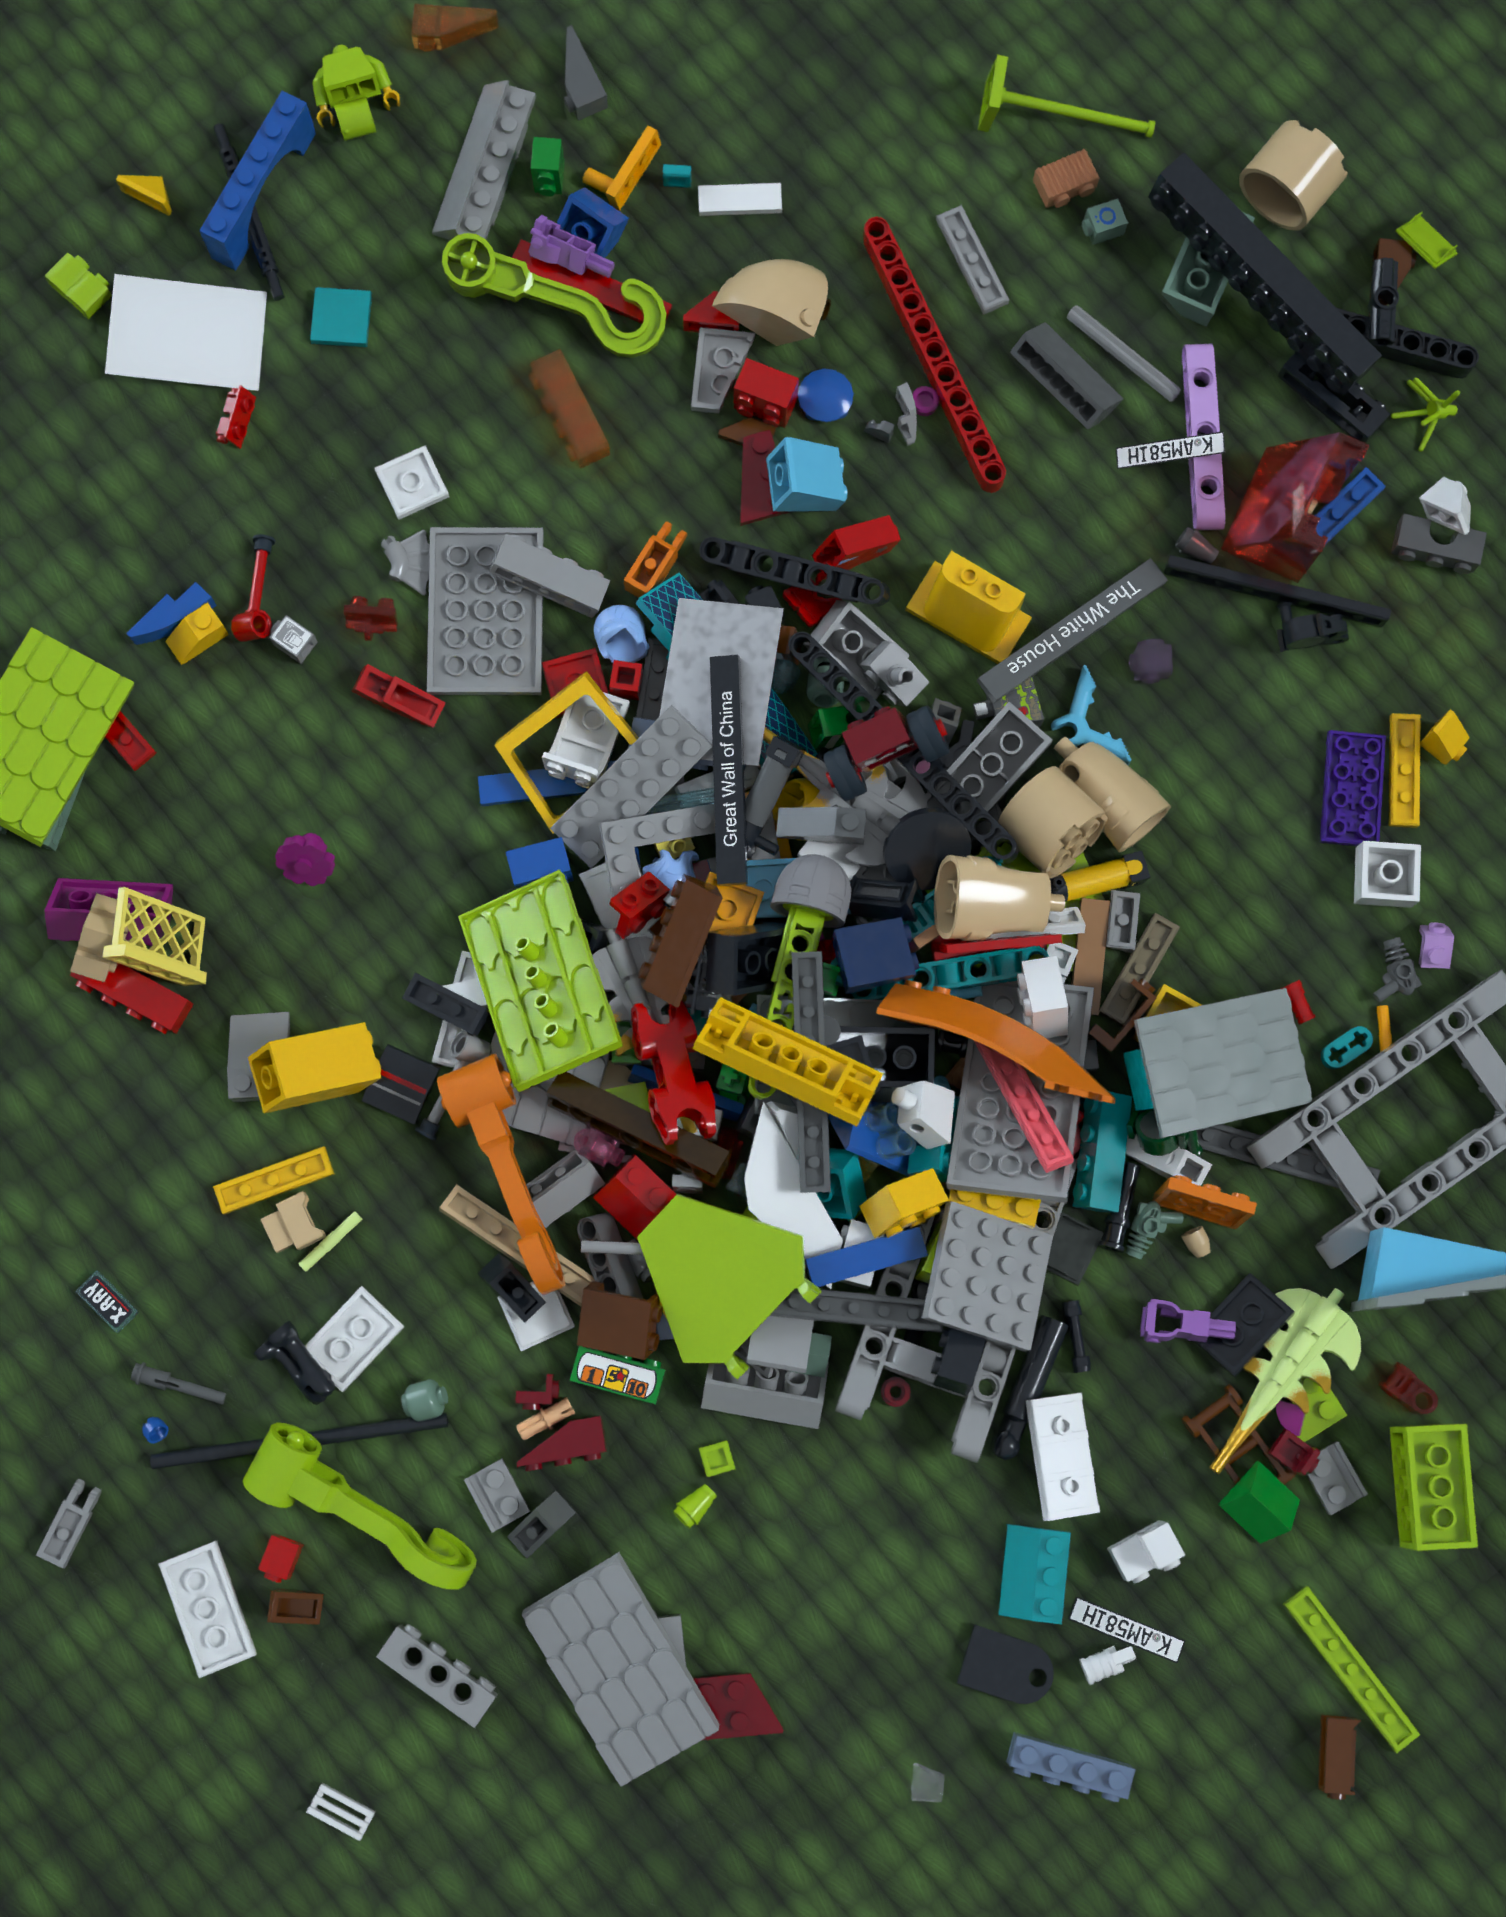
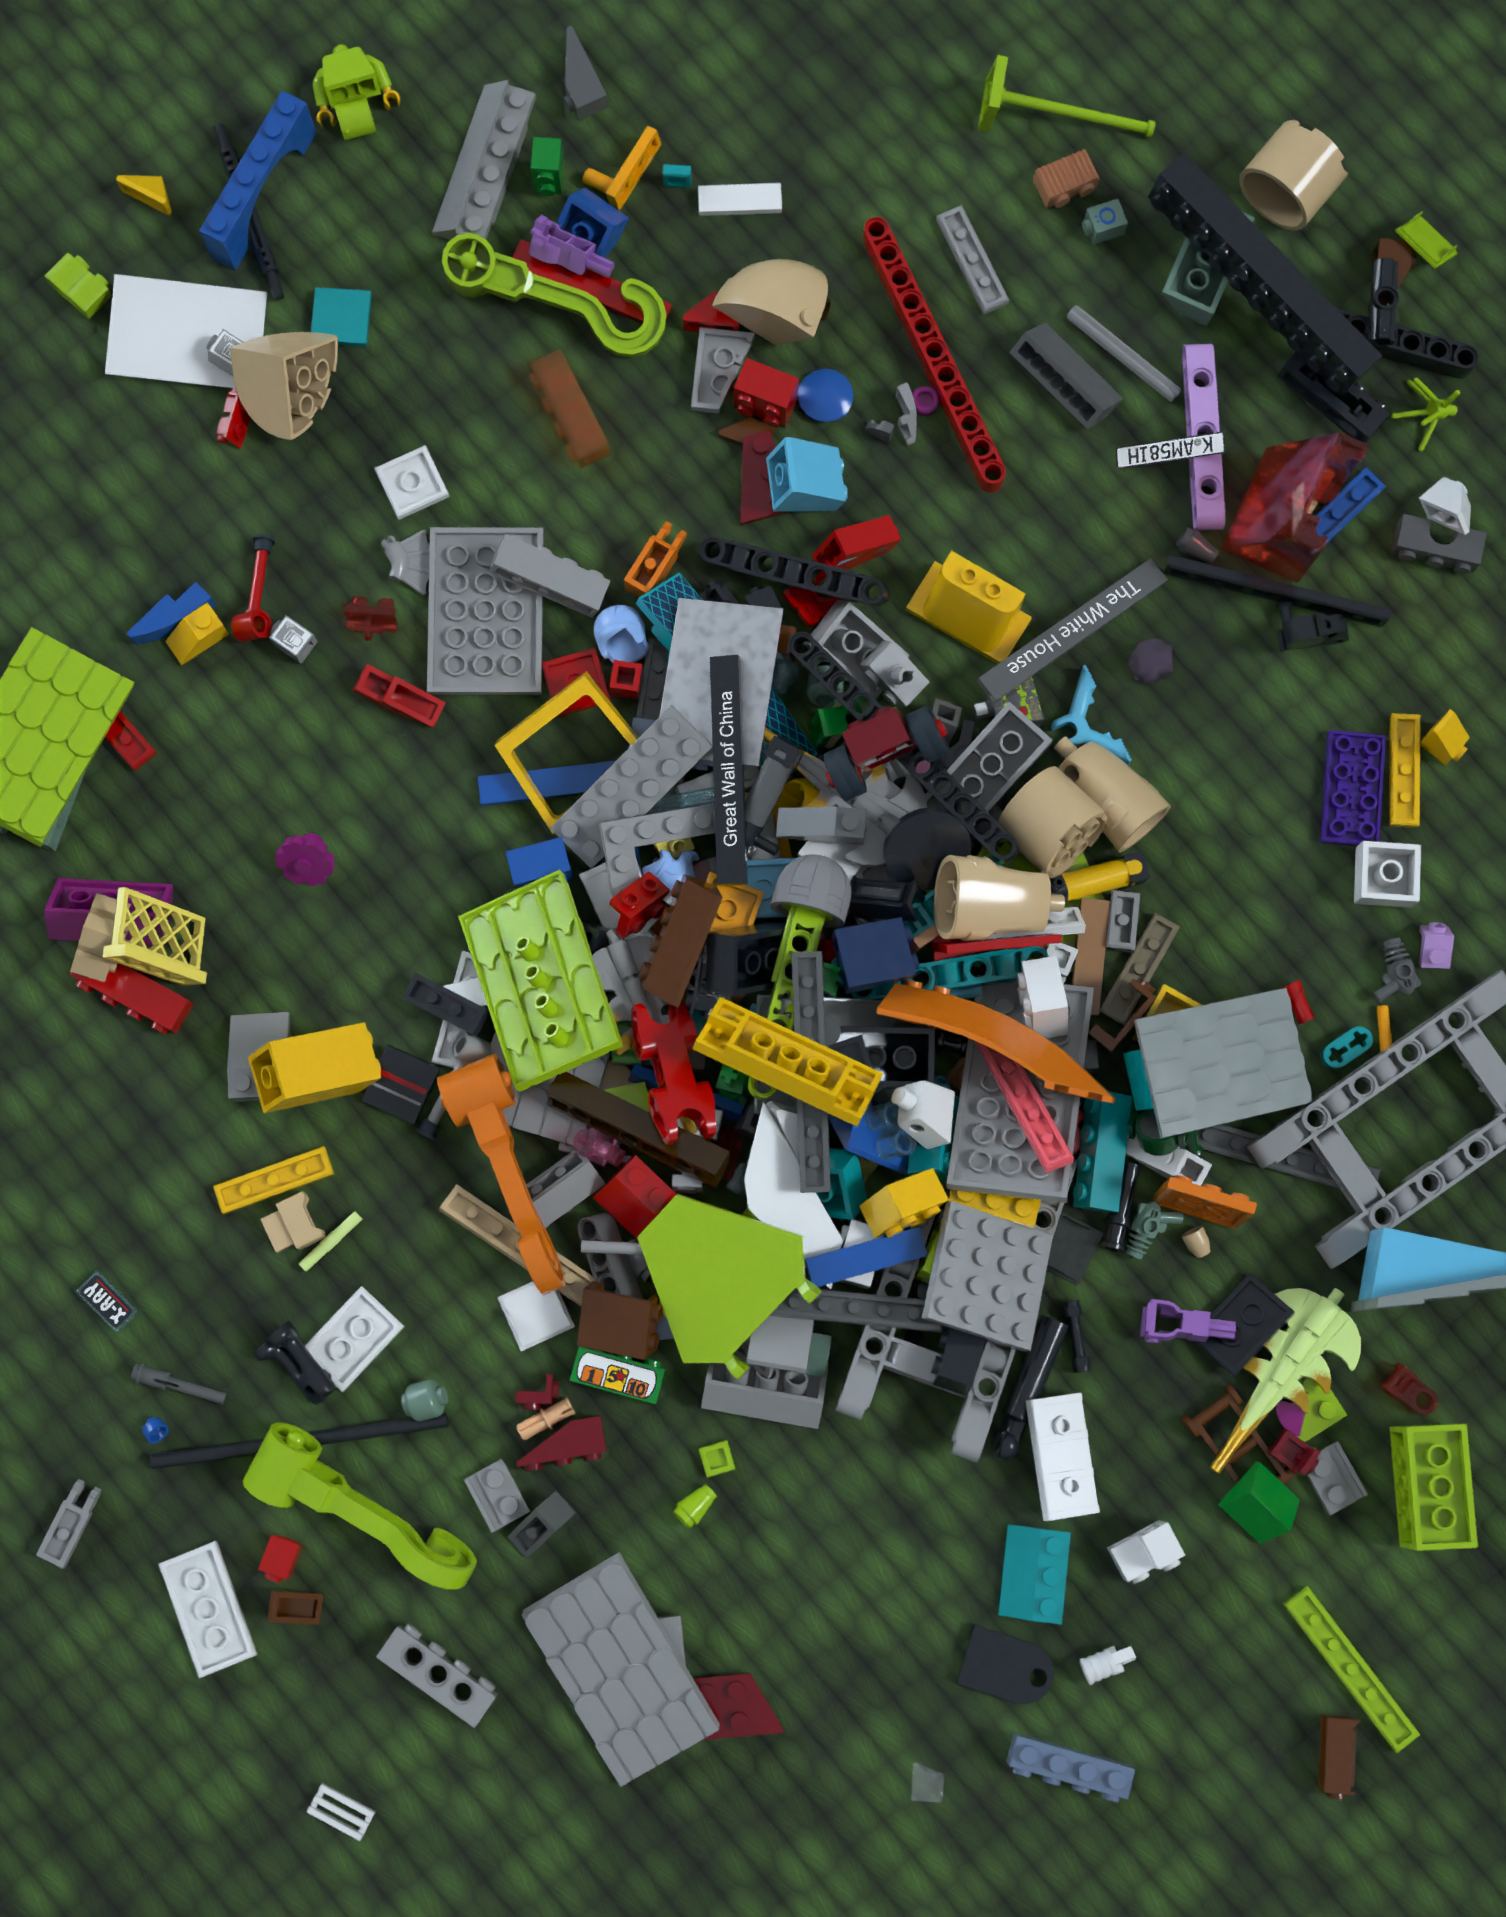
clear orange slope [411,4,499,51] -> none
black slope [477,1253,546,1323] -> none
white bracket [542,692,630,789] -> none
dark red plate [881,1377,910,1407] -> none
sticker [1069,1597,1186,1663] -> none
none -> light grey brick [206,329,243,376]
none -> tan brick [230,332,338,440]

